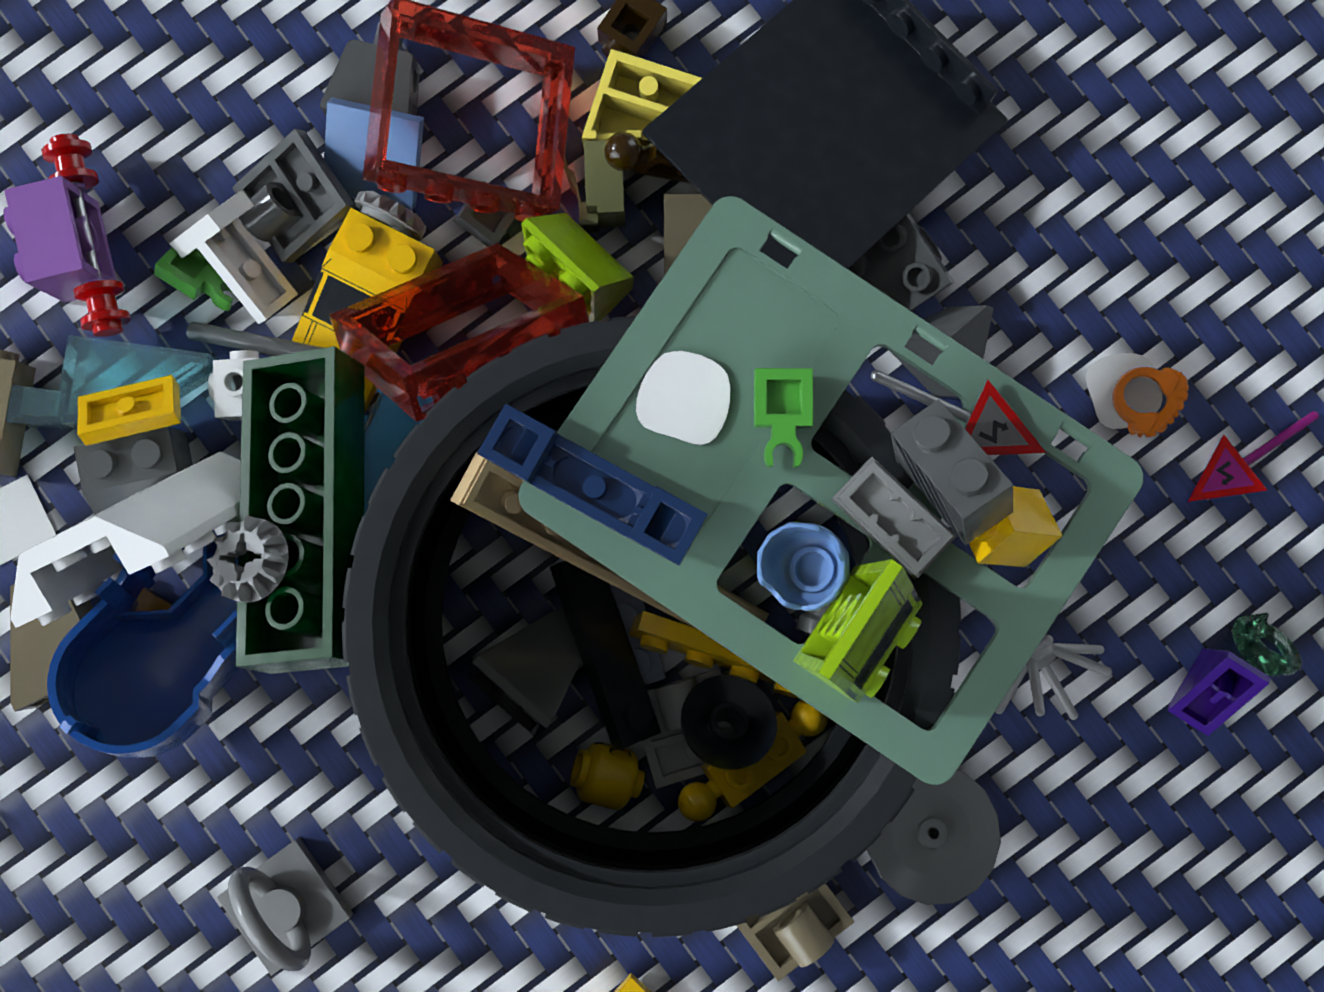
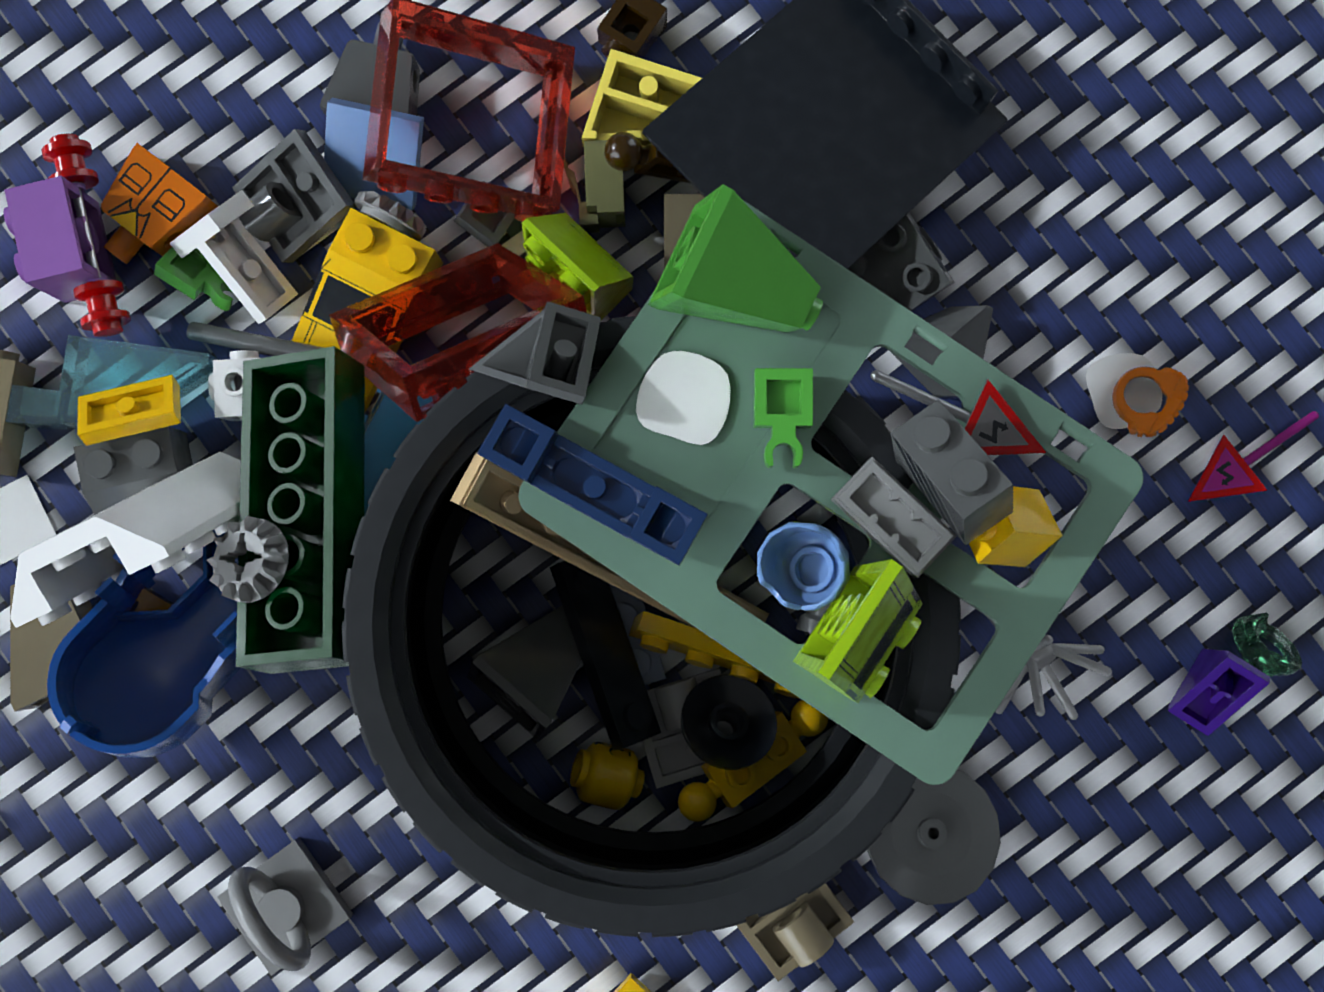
none -> orange torso [101,143,218,264]
none -> dark grey slope [469,301,601,404]
none -> bright green slope [648,184,823,333]

